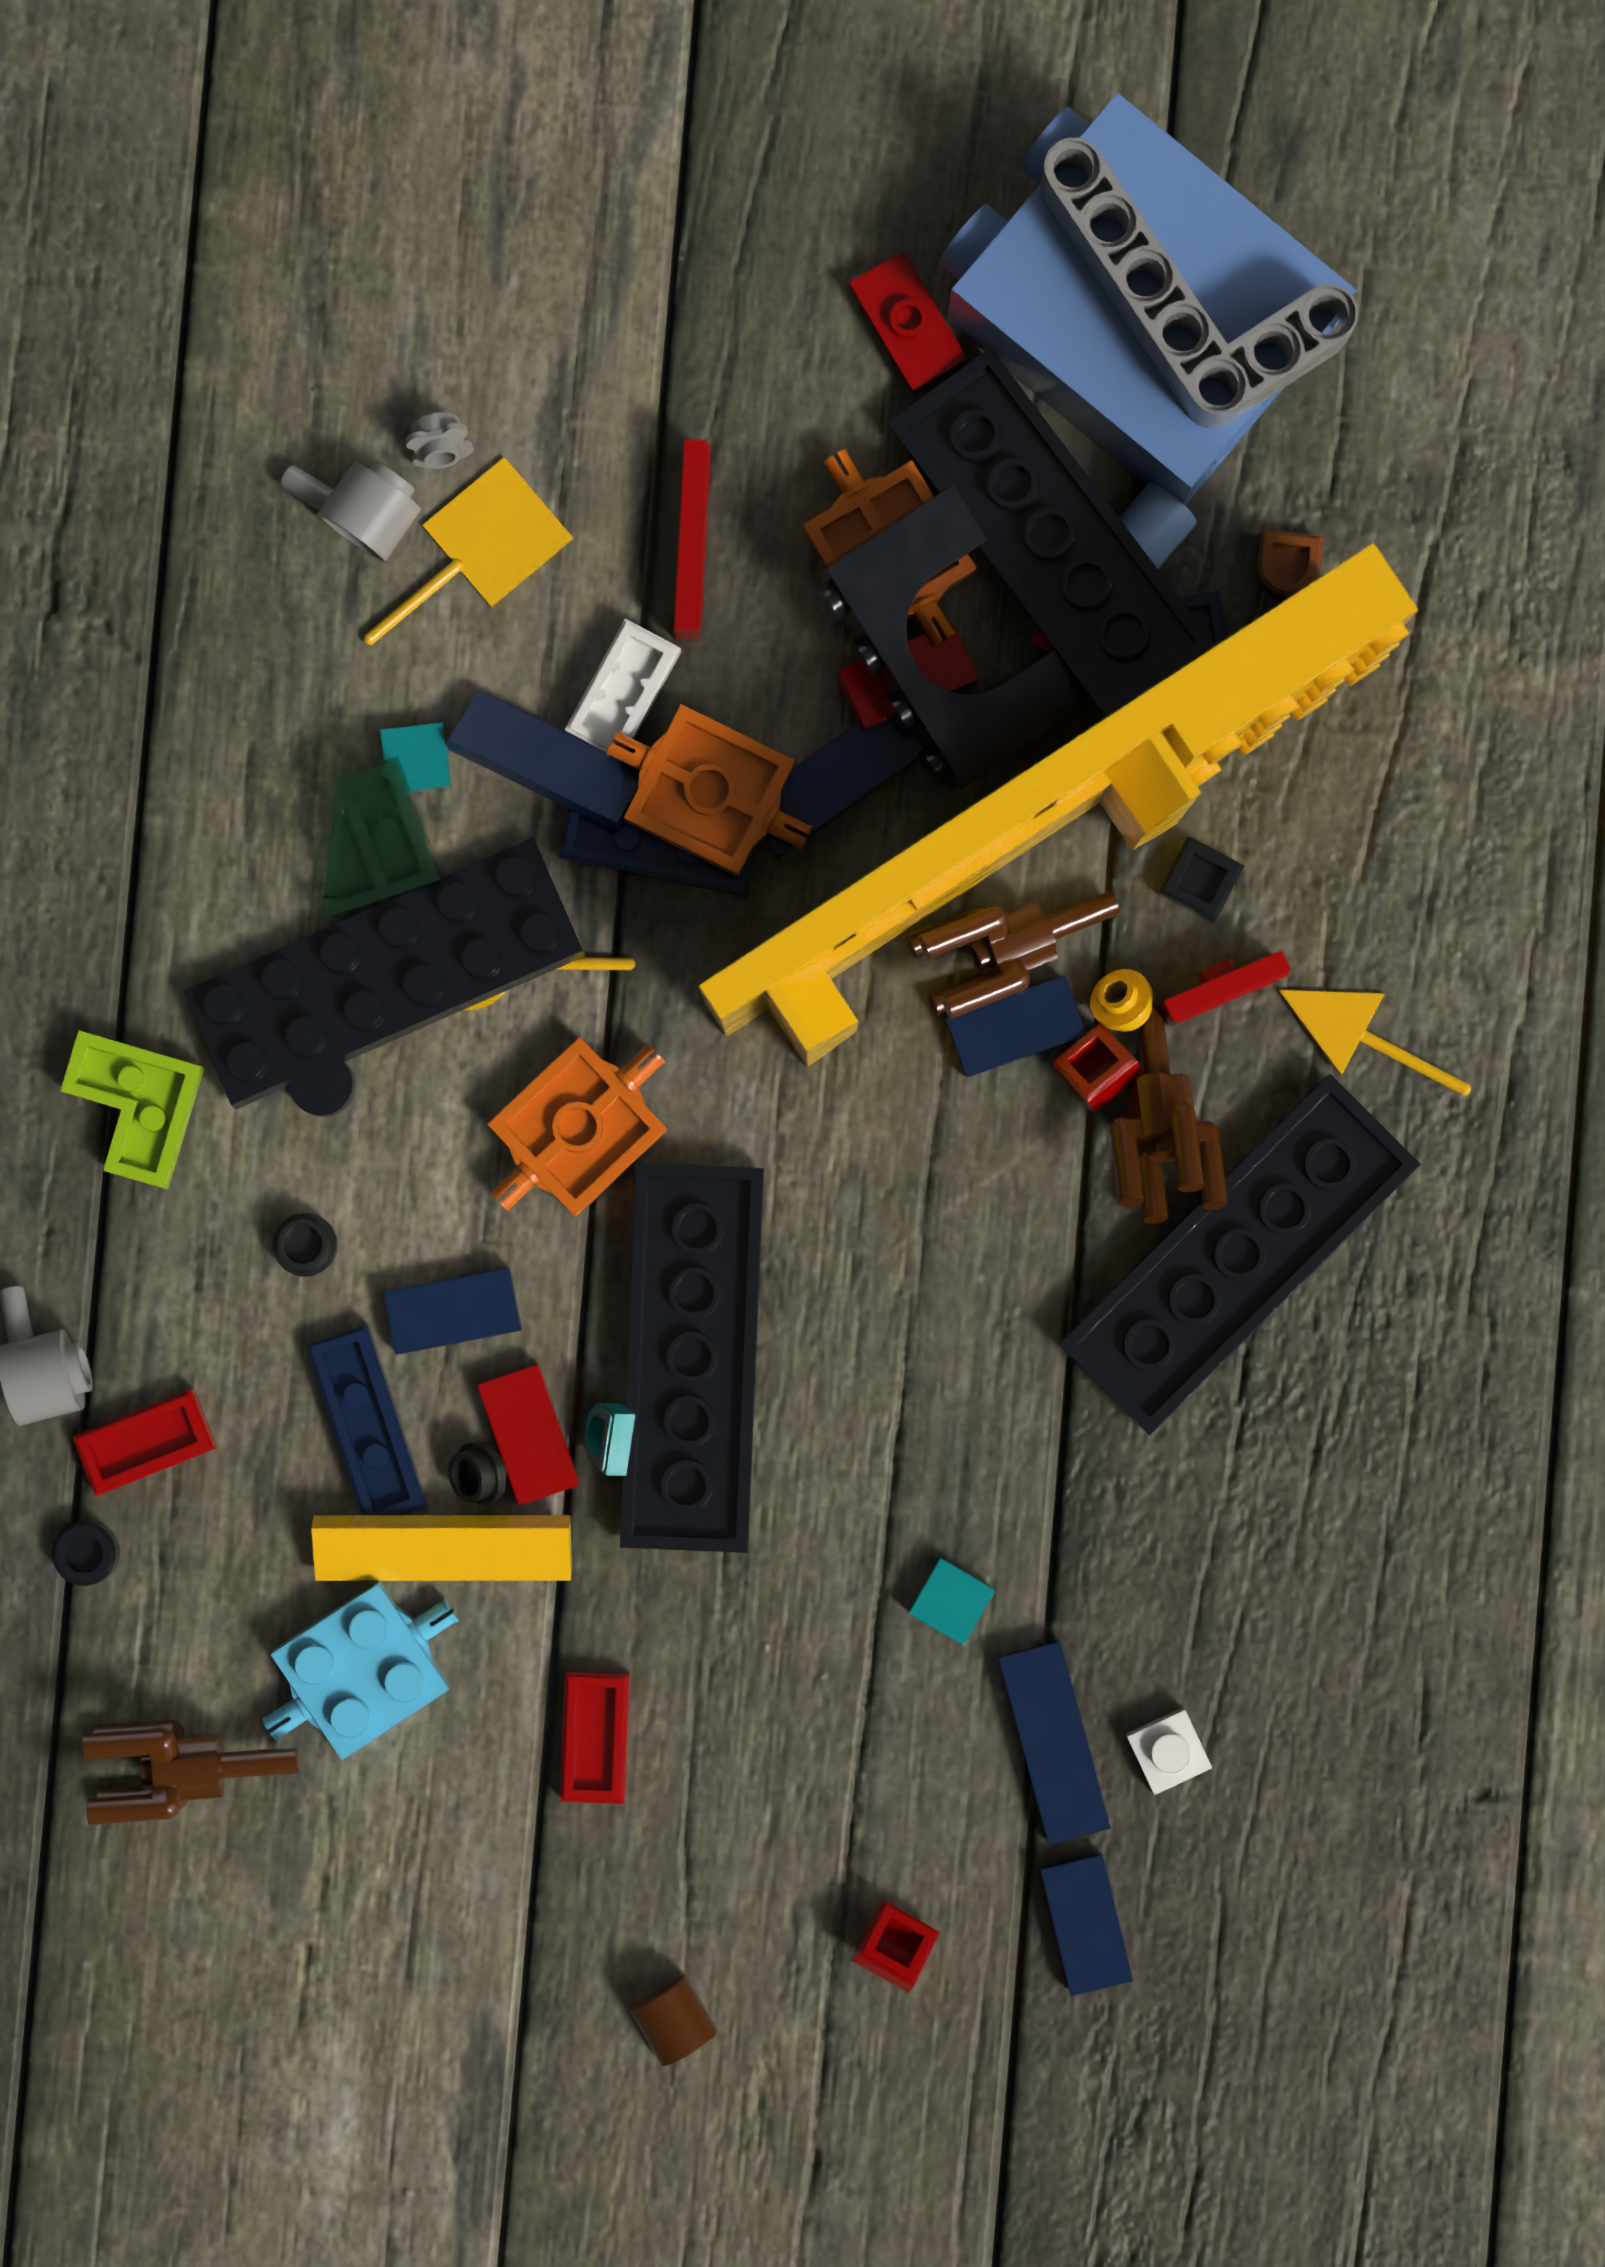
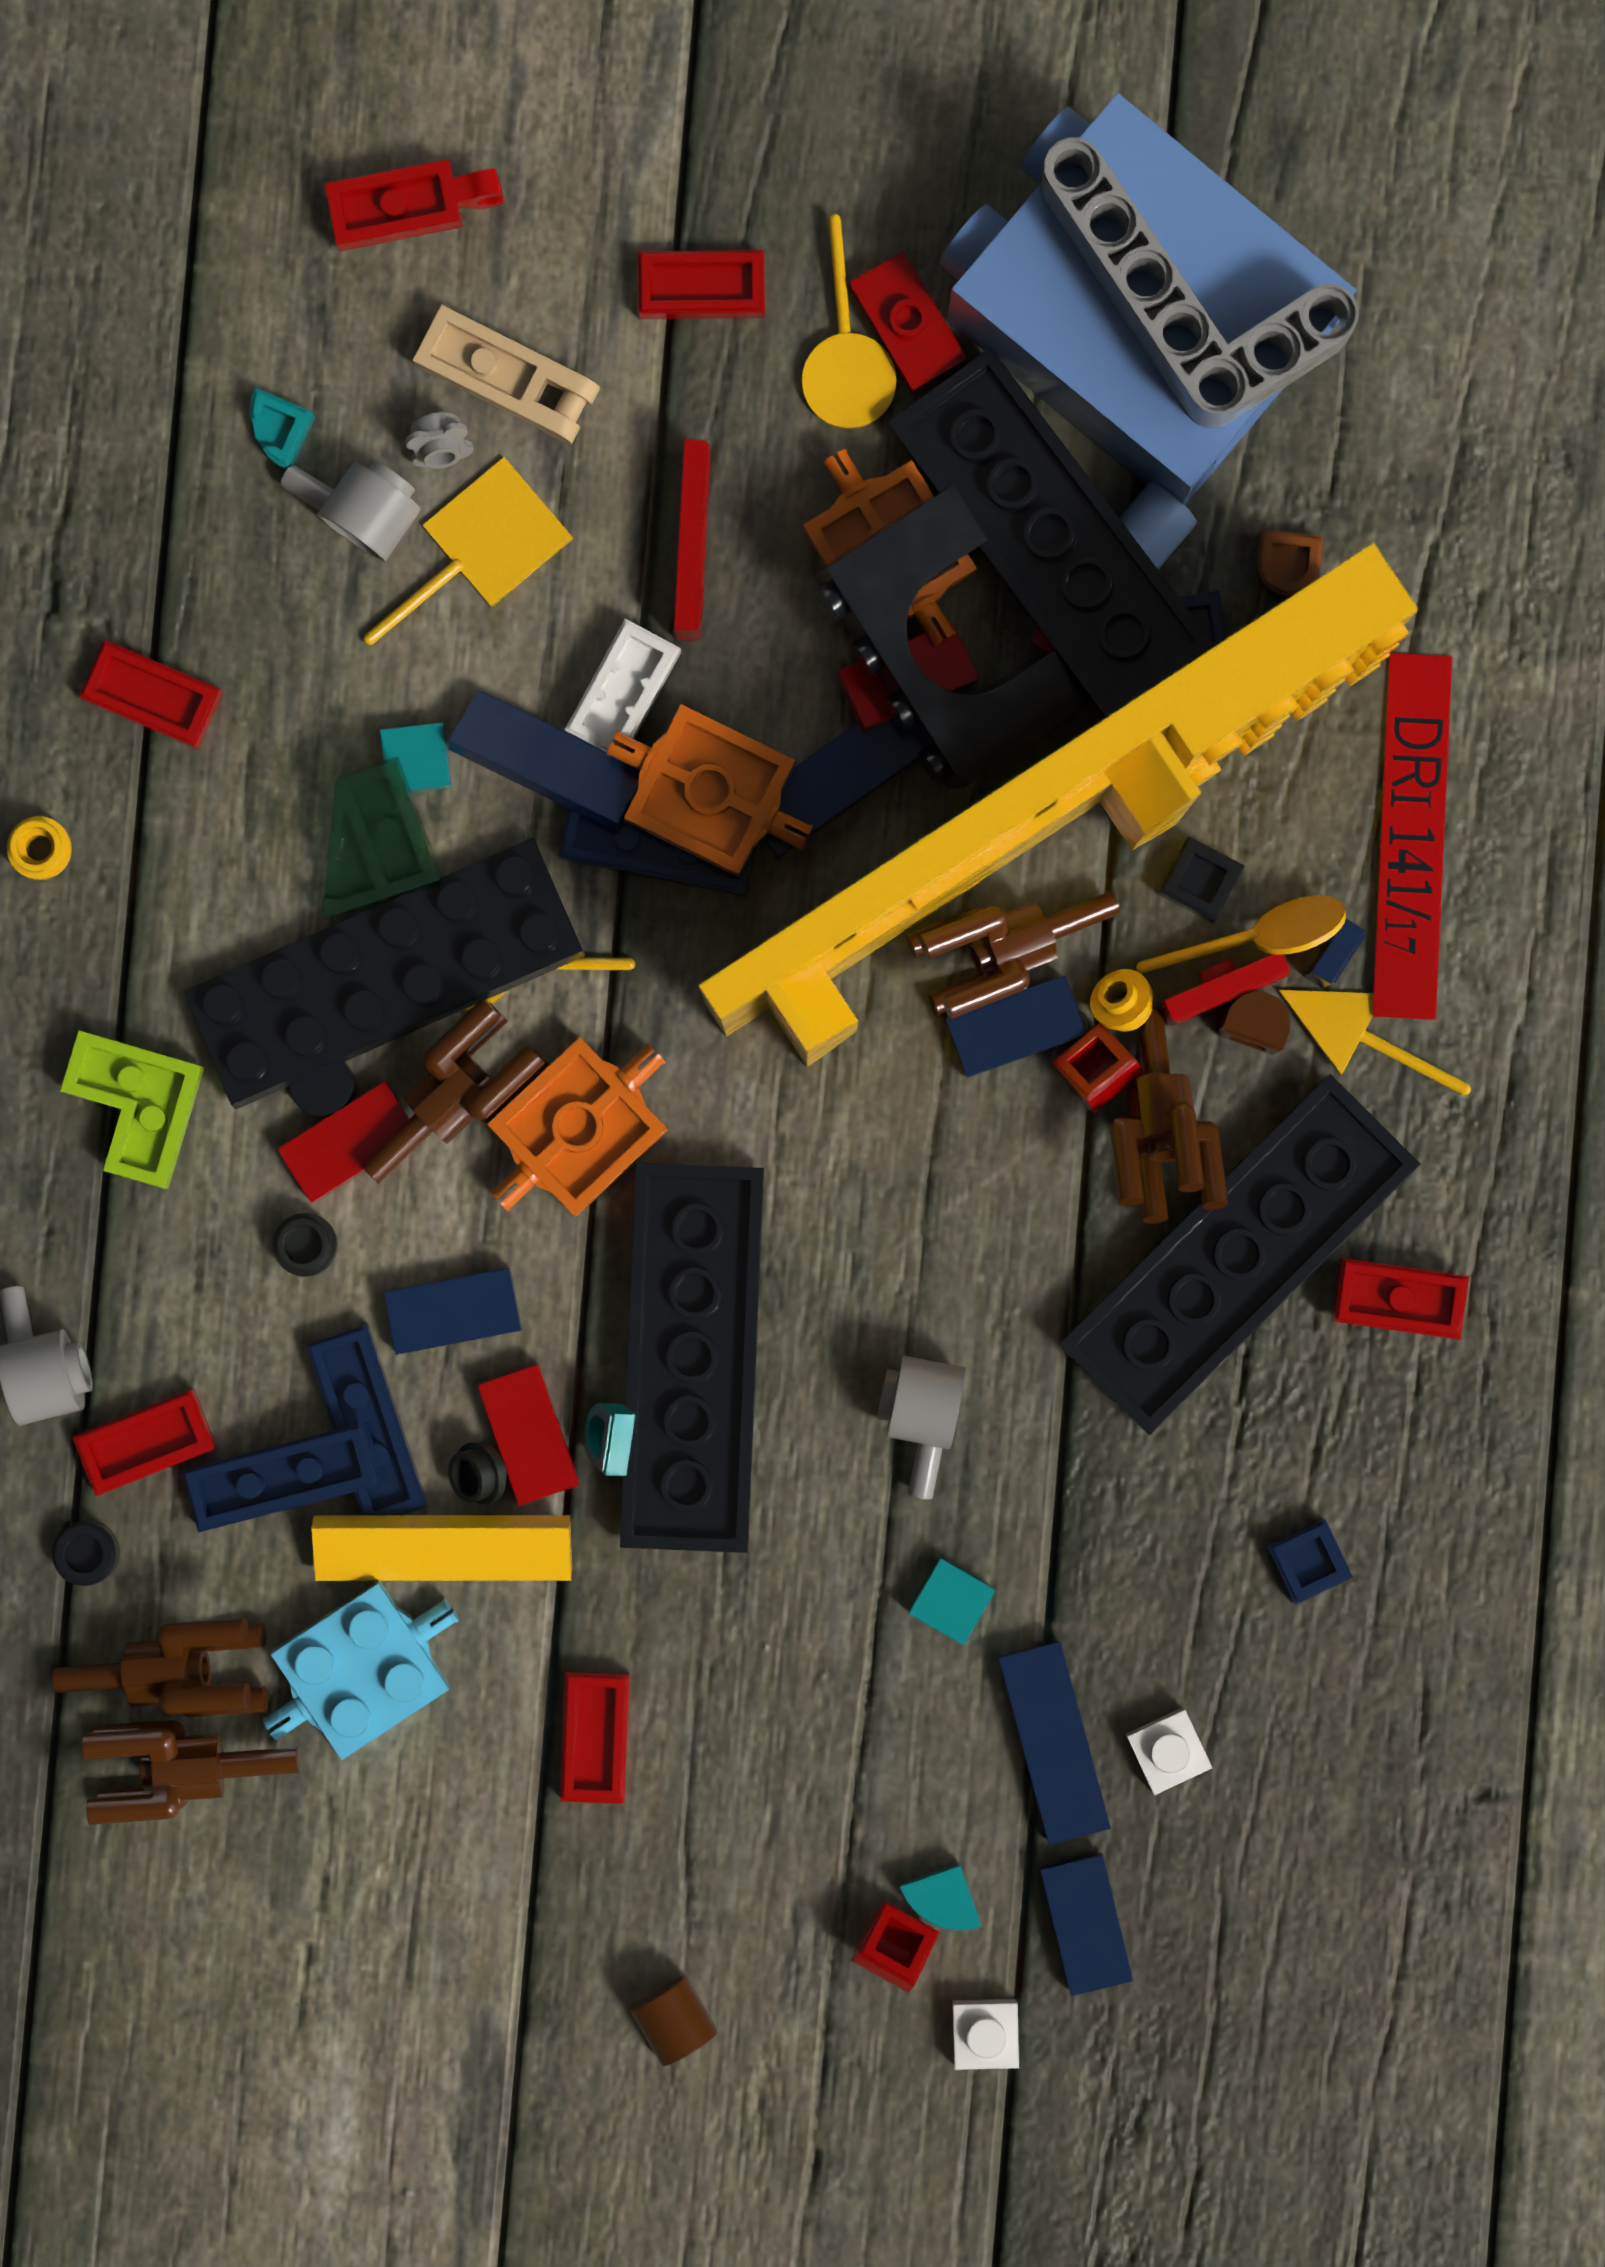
none -> yellow plate [7,816,72,880]
none -> reddish brown plant [52,1618,269,1717]
none -> red tile [79,640,223,750]
none -> dark blue tile [182,1422,384,1533]
none -> teal tile [250,387,315,471]
none -> red tile [277,1081,410,1203]
none -> red plate [325,159,505,252]
none -> reddish brown plant [361,998,550,1184]
none -> tan plate [413,304,601,445]
none -> red tile [638,250,765,320]
none -> yellow piece [802,213,896,429]
none -> light grey piece [877,1355,966,1499]
none -> teal tile [900,1862,982,1930]
none -> white plate [952,1999,1019,2070]
none -> yellow piece [1136,895,1346,974]
none -> reddish brown brick [1216,992,1290,1055]
none -> dark blue tile [1265,1518,1353,1605]
none -> dark blue tile [1304,919,1366,989]
none -> red plate [1331,1258,1470,1340]
none -> red sticker [1373,653,1453,1020]

